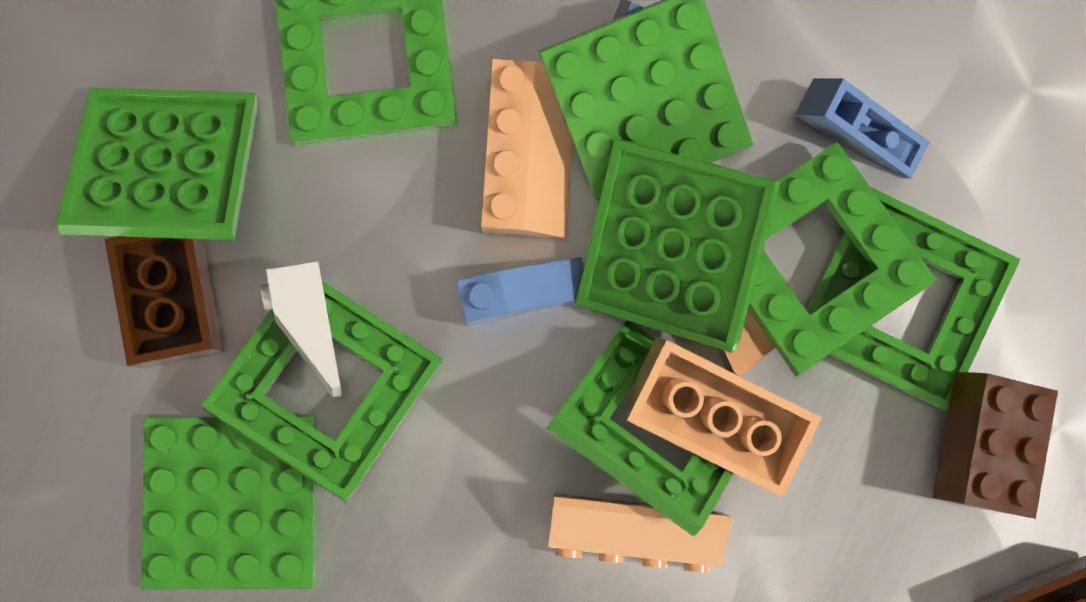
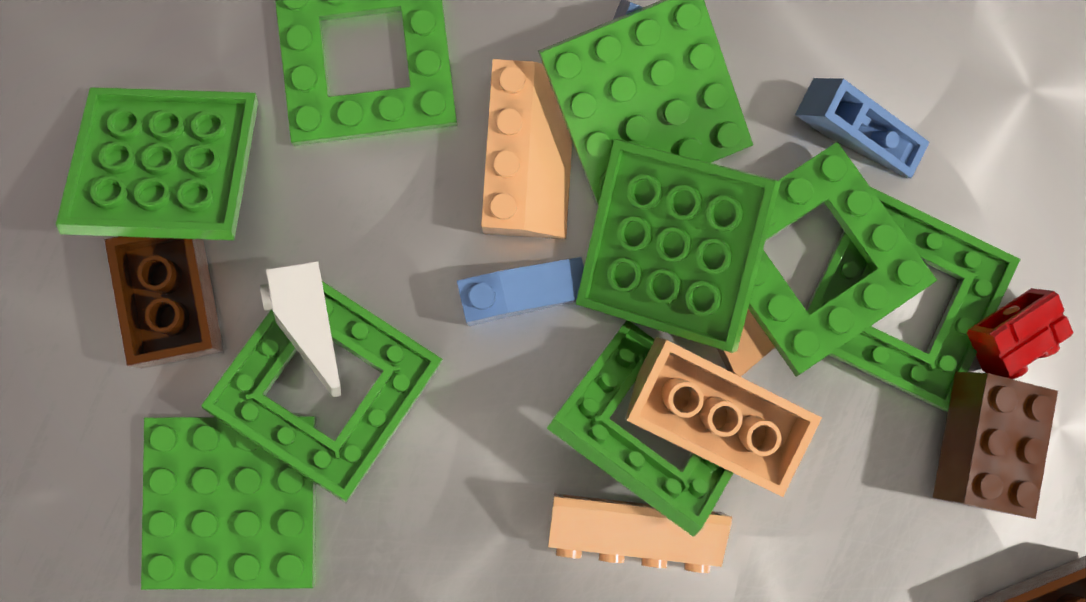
none -> red brick [967,288,1074,379]

